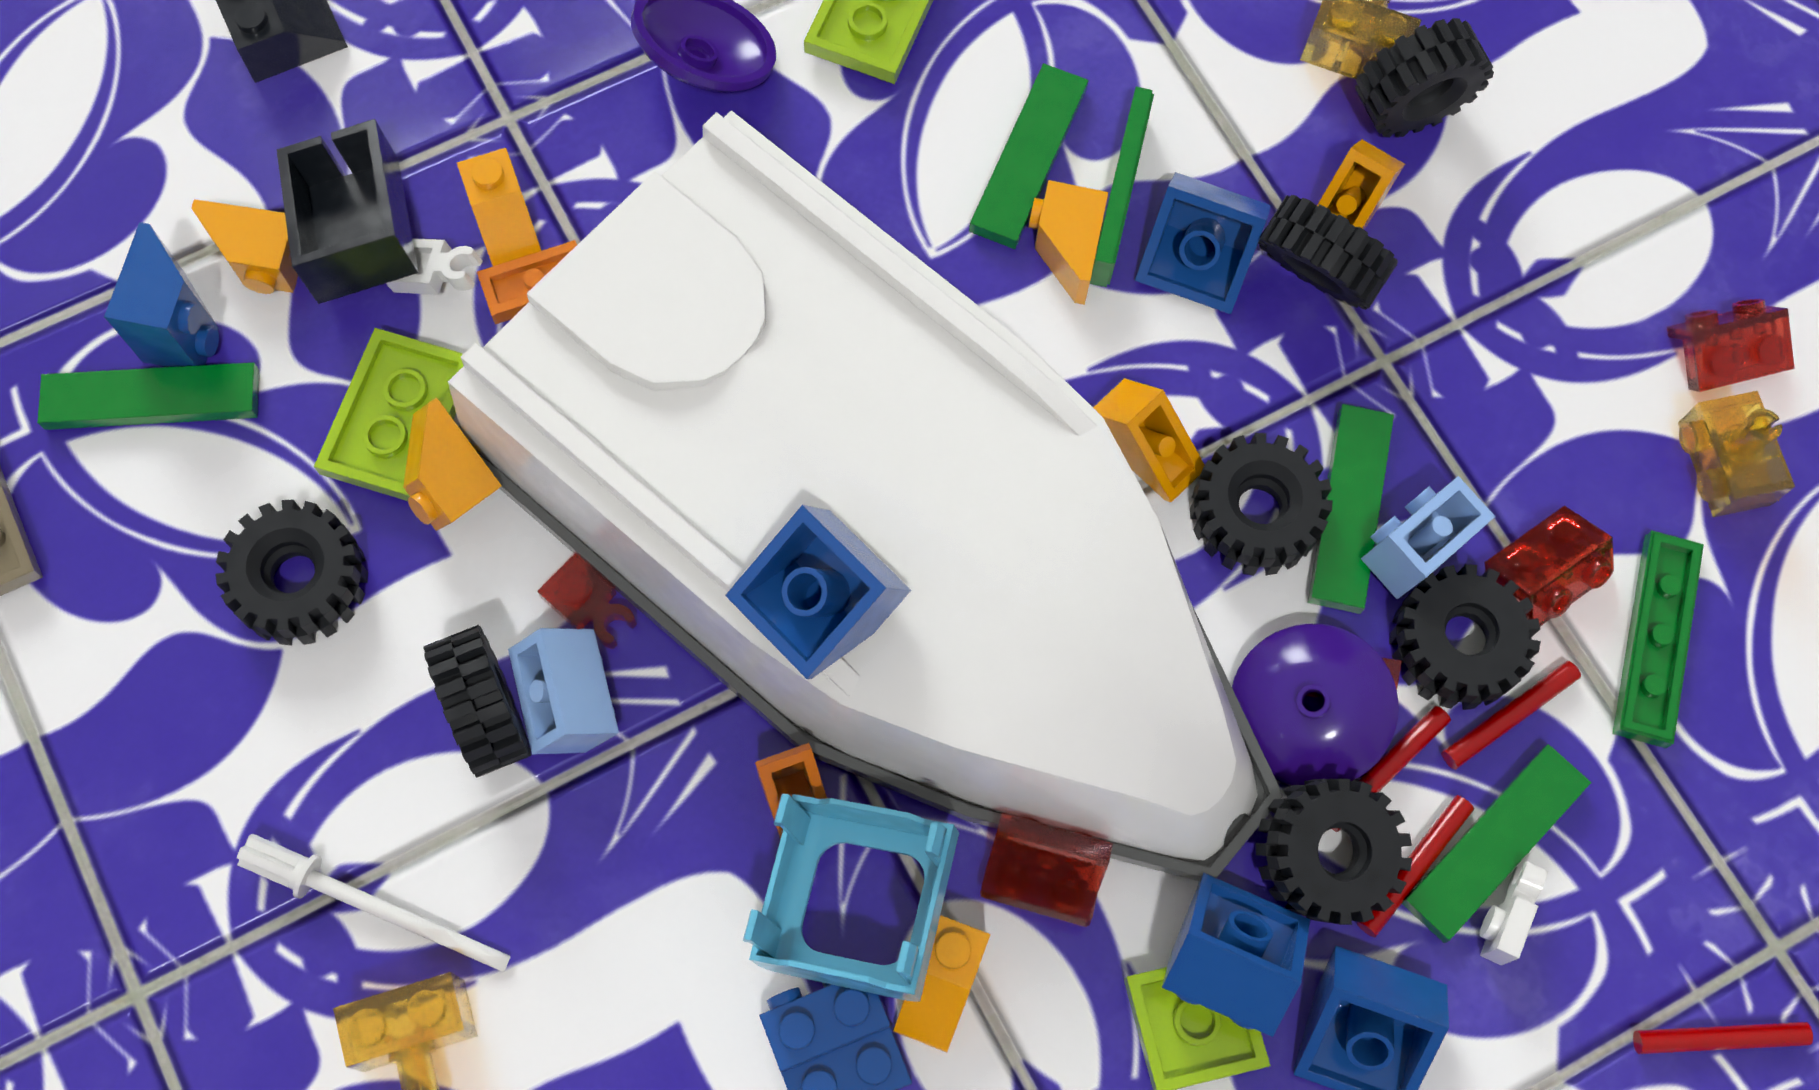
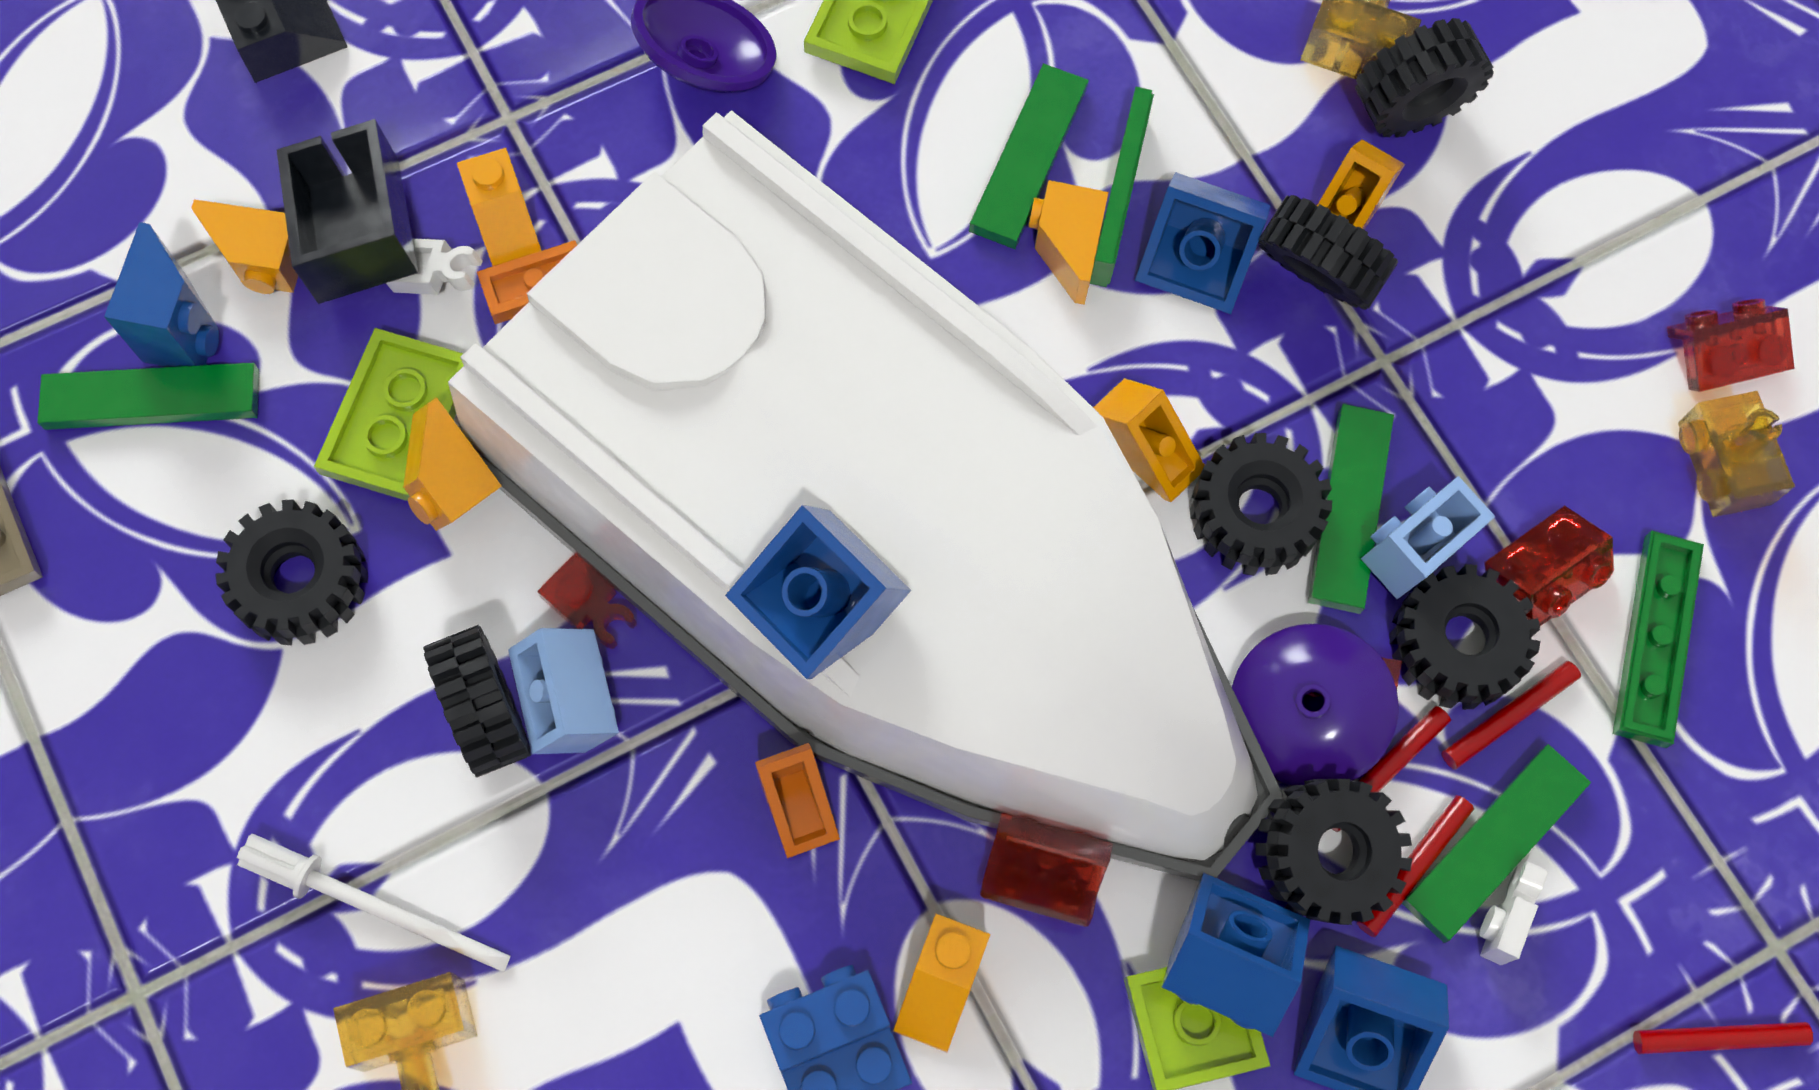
medium azure piece [743,793,959,1002] -> none

